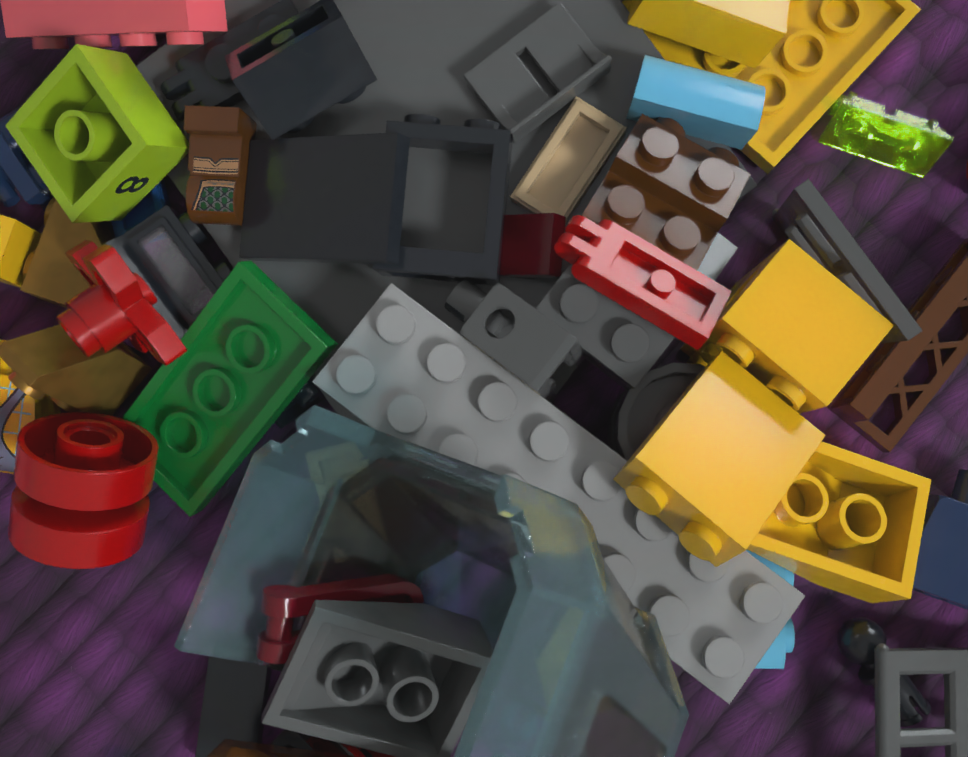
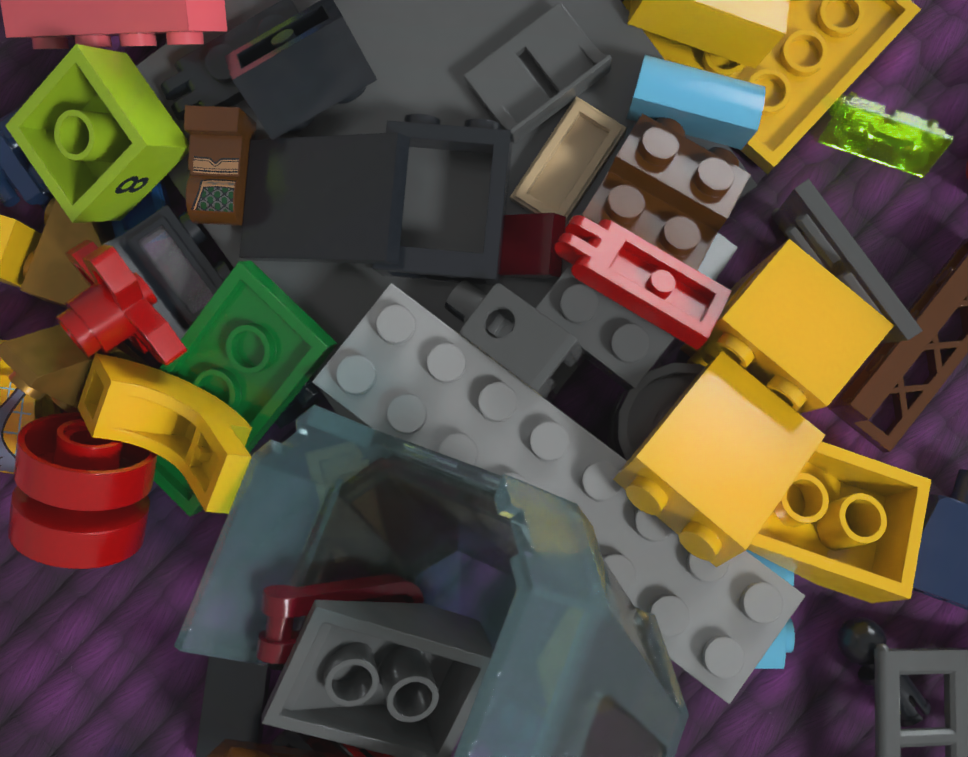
none -> yellow arch [77,353,252,514]

